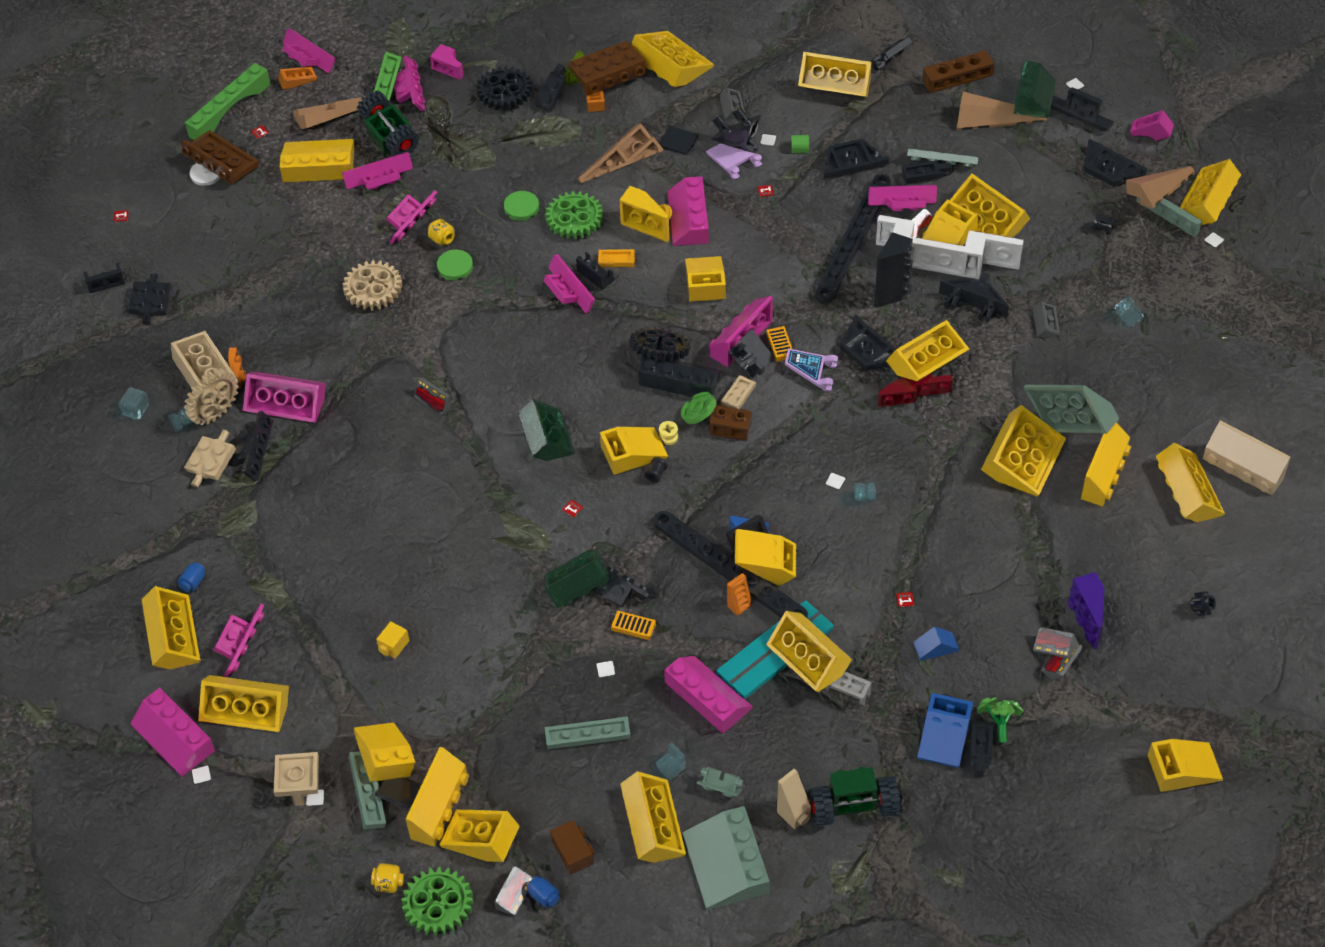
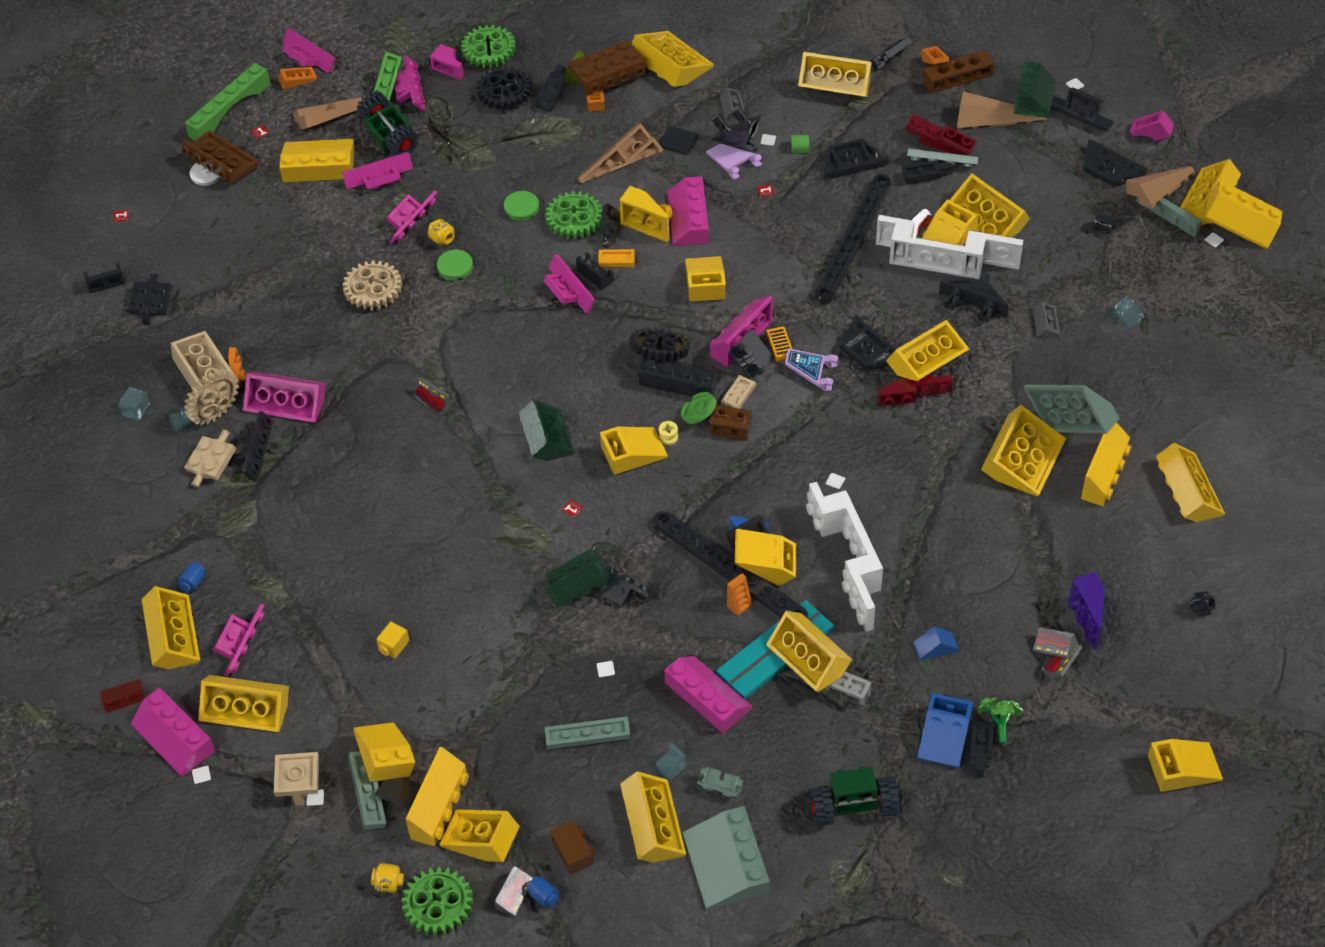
light orange tile [611,610,656,641] -> none
black bush [644,457,668,483] -> none
tan slope [777,769,811,829] -> none
clear light blue wheel [854,482,876,503] -> none
dark pink bracket [868,185,937,211] -> none
black slope [874,232,914,308] -> none
red sticker [896,592,914,607] -> none
tan slope [1203,420,1291,495] -> none
none -> clear red panel [100,679,146,713]
none -> bright green gear [461,25,516,68]
none -> black hinge [599,203,620,249]
none -> white bracket [806,482,883,631]
none -> dark red slope [905,114,977,155]
none -> orange slope [921,46,949,64]
none -> yellow slope [1204,180,1282,249]

